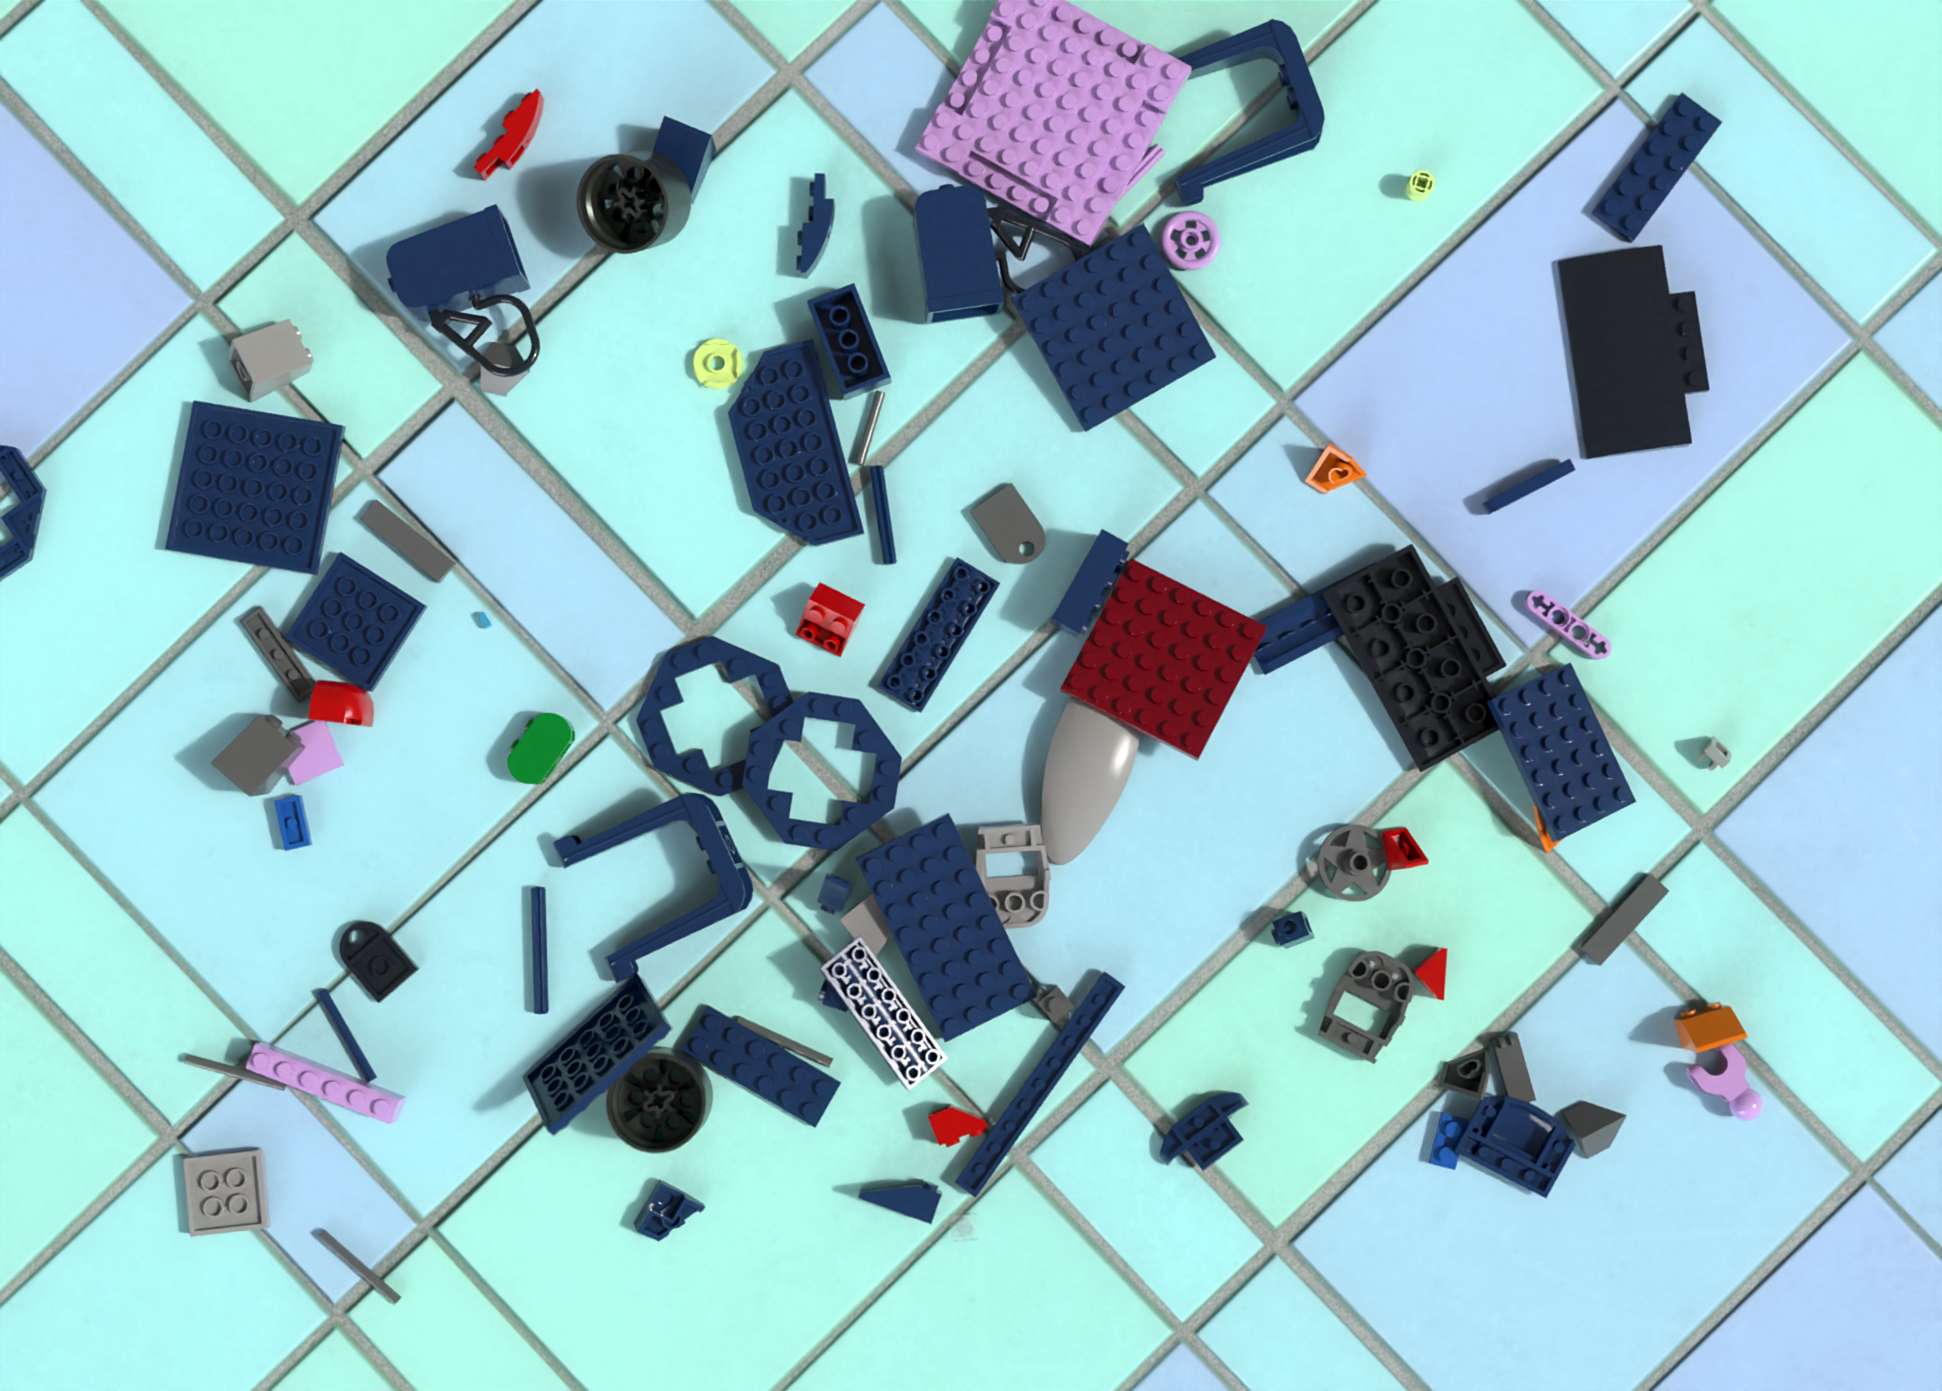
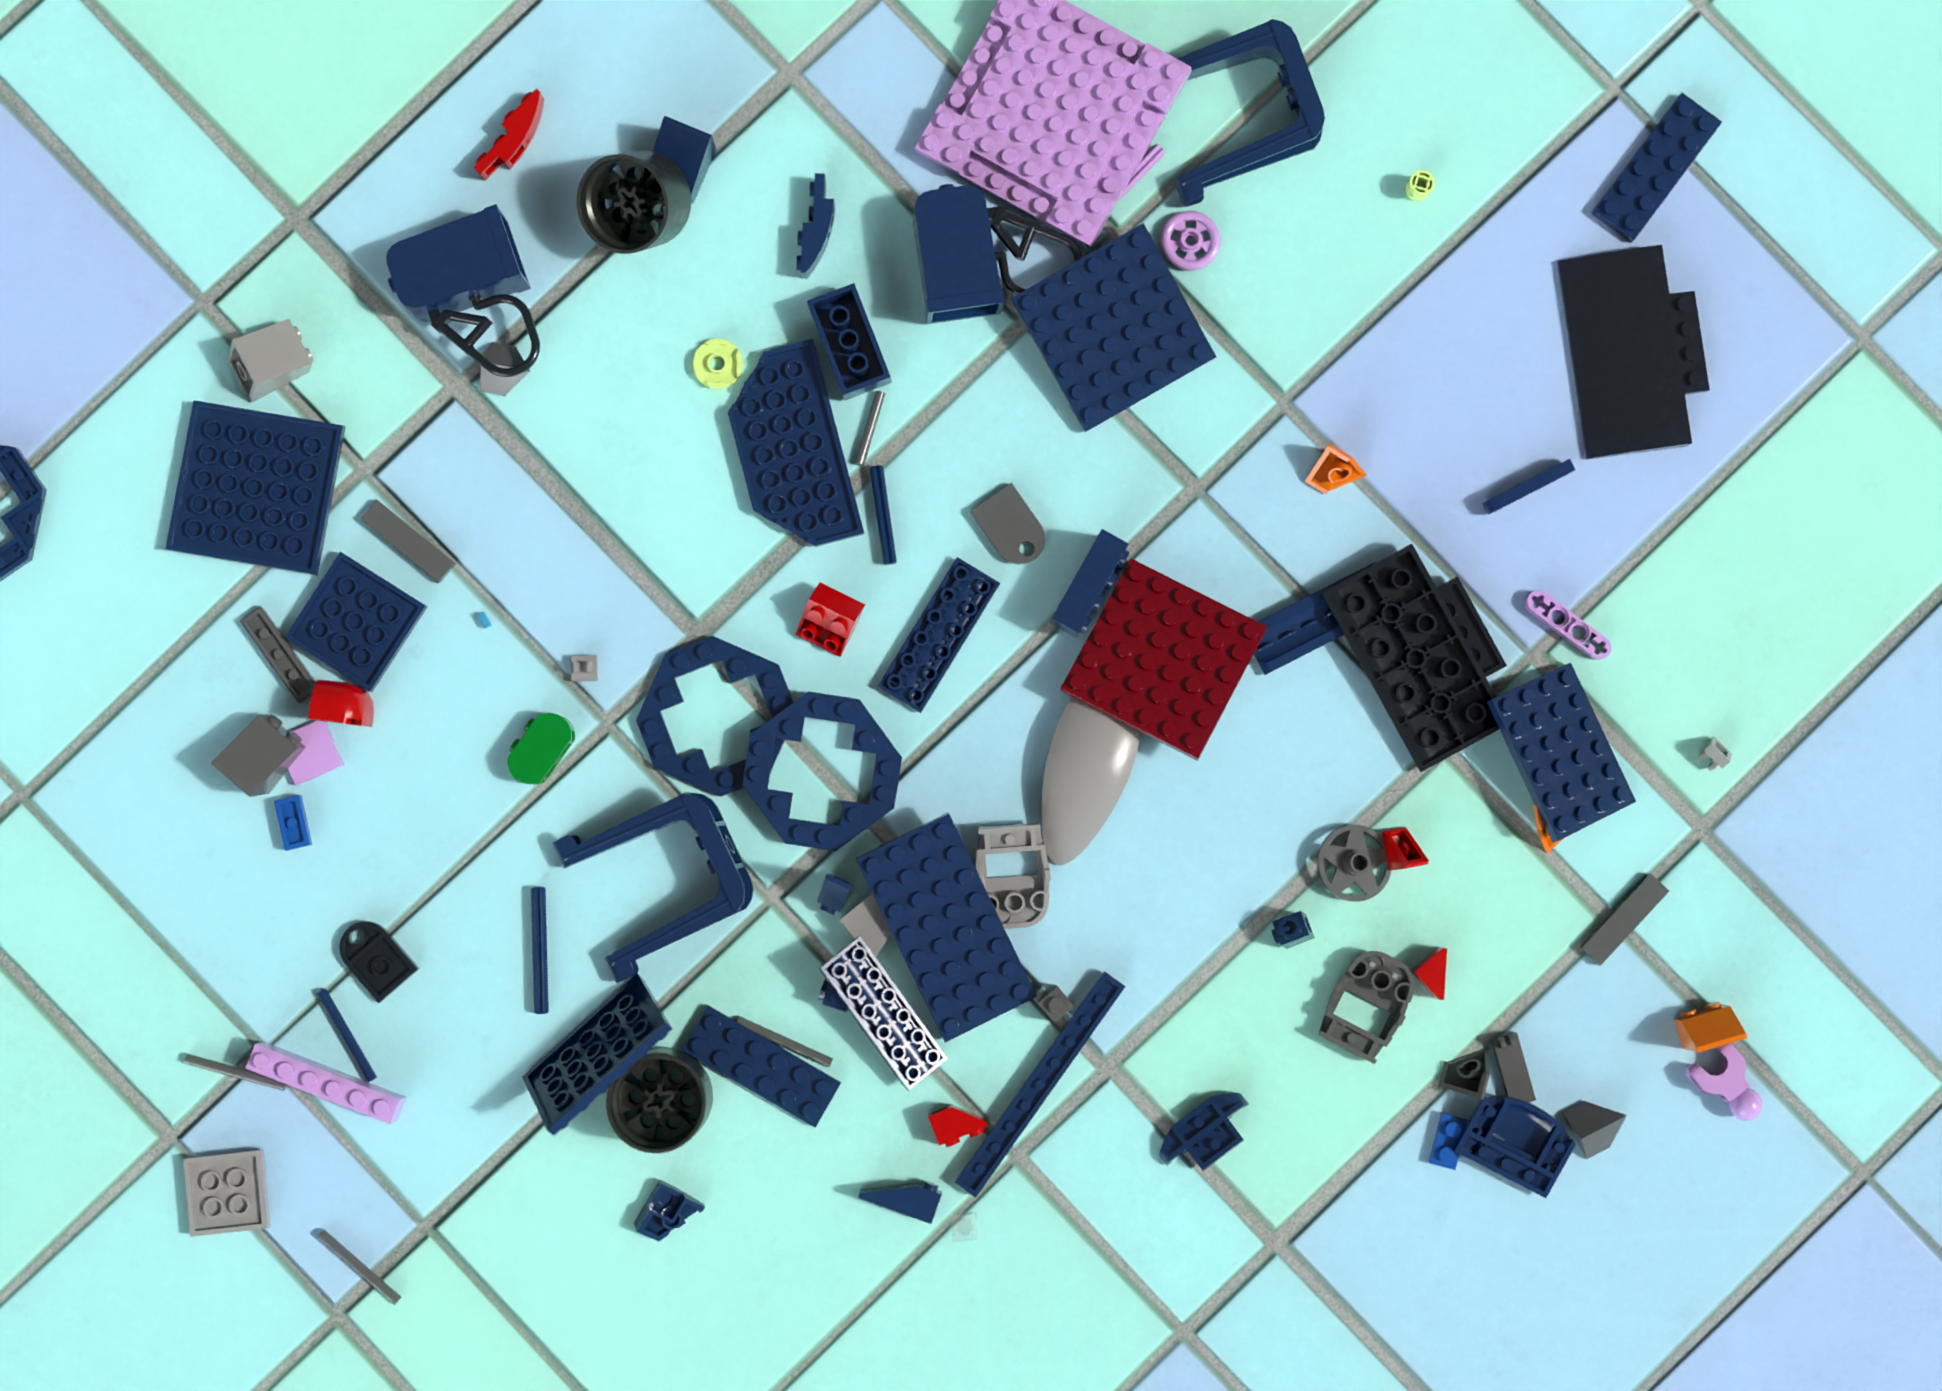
none -> light grey tile [571,655,598,682]

